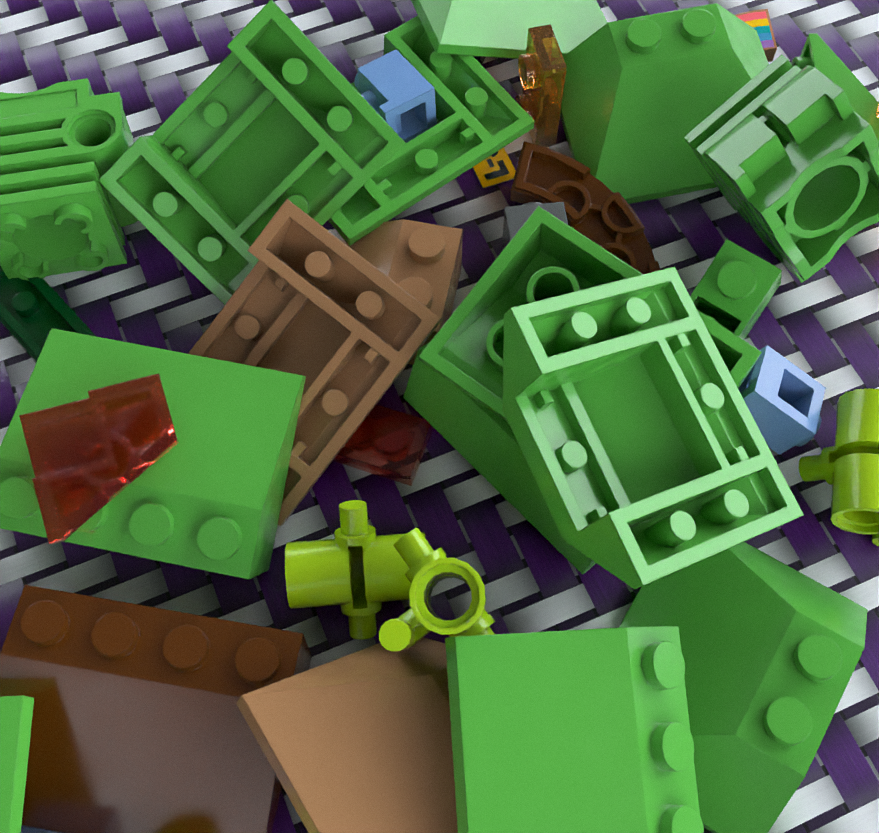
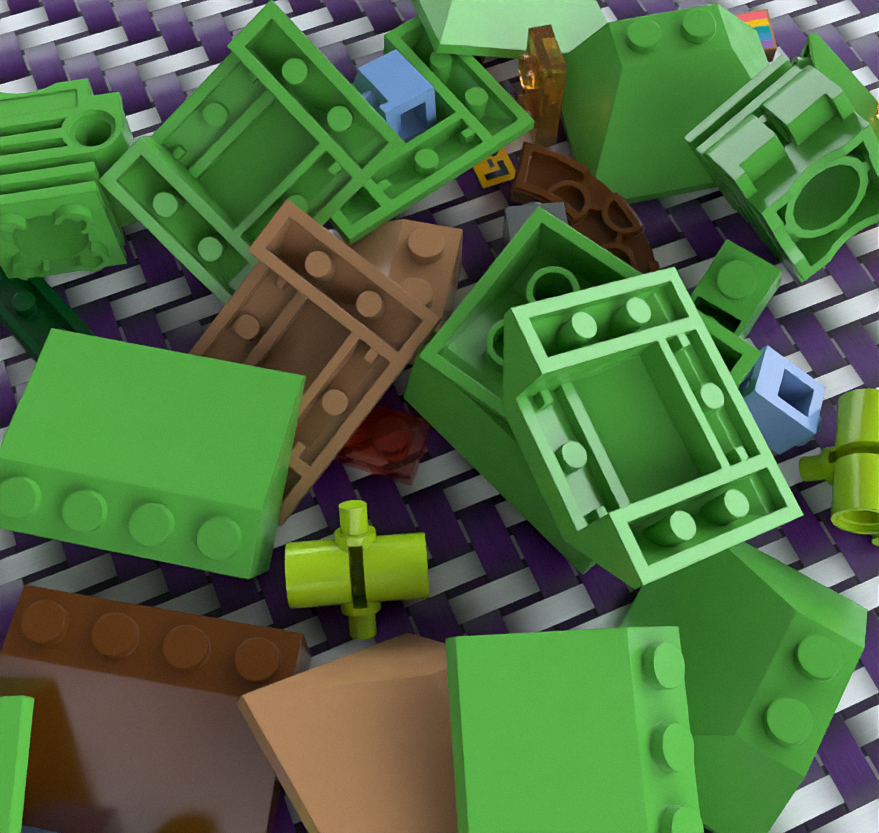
clear red slope [19,373,178,545] -> none
lime pin [379,528,495,652] -> none

